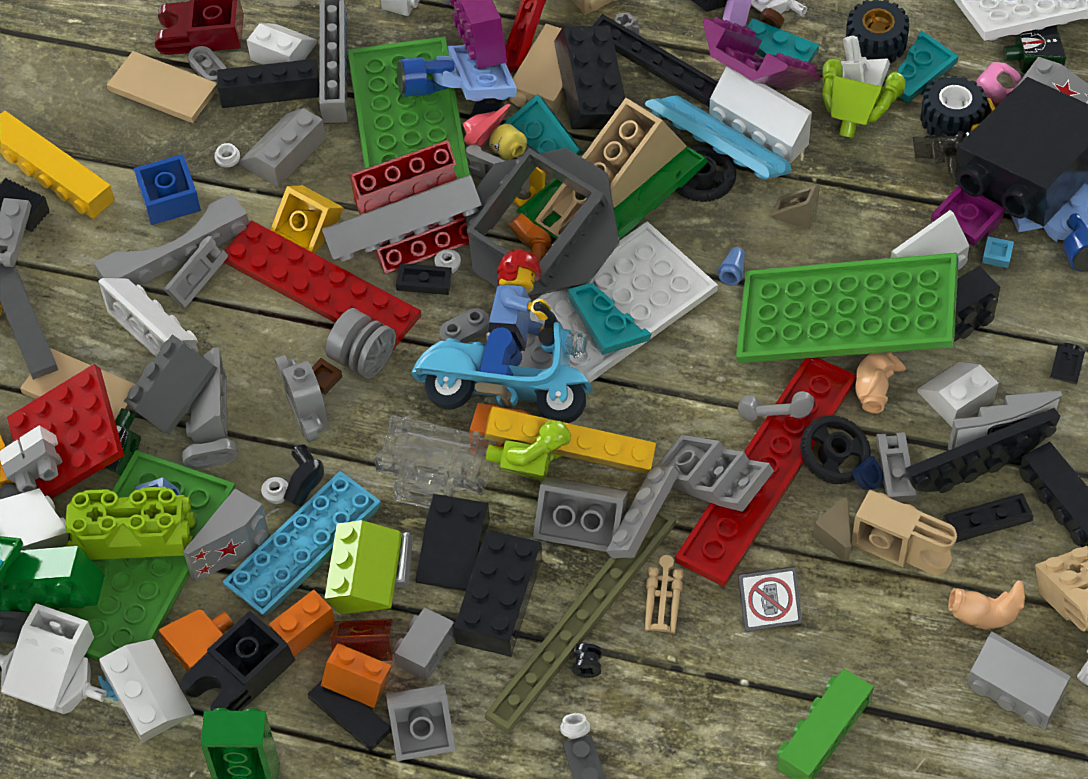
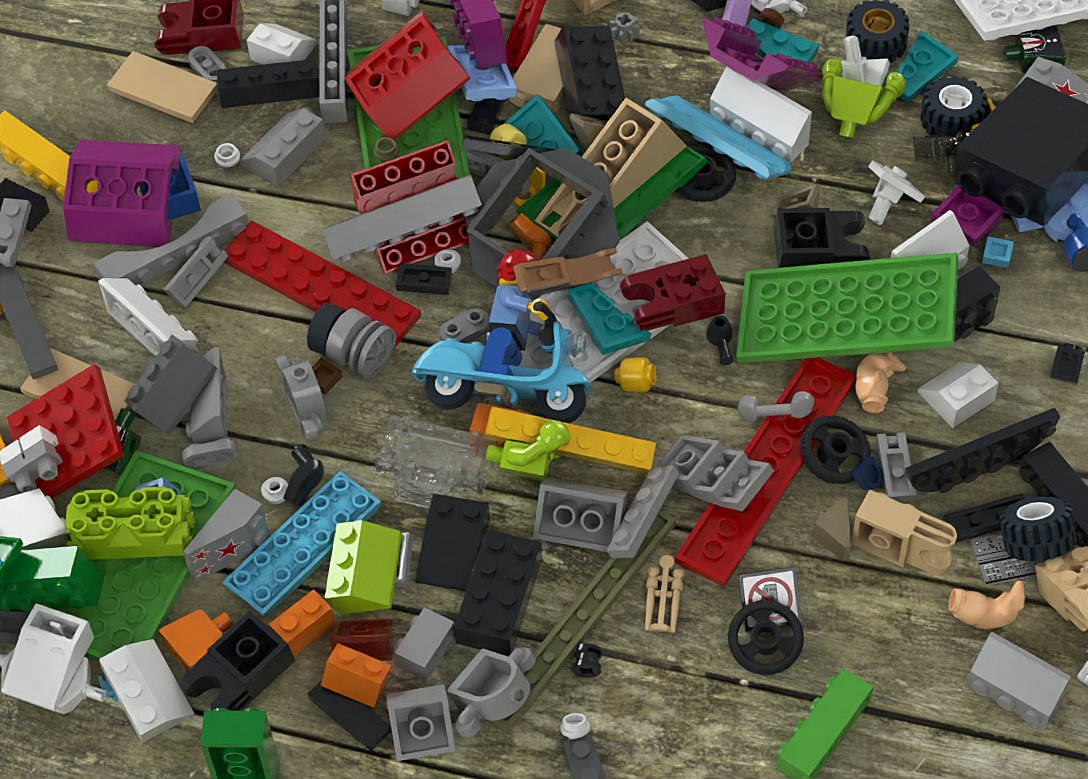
yellow slope [270,185,344,253] -> none
coral piece [463,103,510,147] -> none
black tile [593,14,718,107] -> none
medium blue cone [718,247,745,286] -> none
light grey slope [948,391,1062,450] -> none
bright pink helmet [976,62,1022,107] -> none
none -> magenta slope [63,140,181,247]
none -> black wheel [307,303,347,356]
none -> red slope [345,10,471,141]
none -> olive plate [373,137,399,162]
none -> light grey piece [446,647,536,738]
none -> black tile [463,135,558,157]
none -> medium nougat piece [513,248,623,293]
none -> dark tan slope [570,113,608,150]
none -> yellow head [615,357,657,392]
none -> dark red brick [620,254,726,331]
none -> black bar [706,316,733,365]
none -> black wheel [728,600,804,675]
none -> black brick [773,208,870,268]
none -> white piece [868,160,925,225]
none -> light grey sticker [970,533,1036,585]
none -> black wheel [1000,497,1077,562]

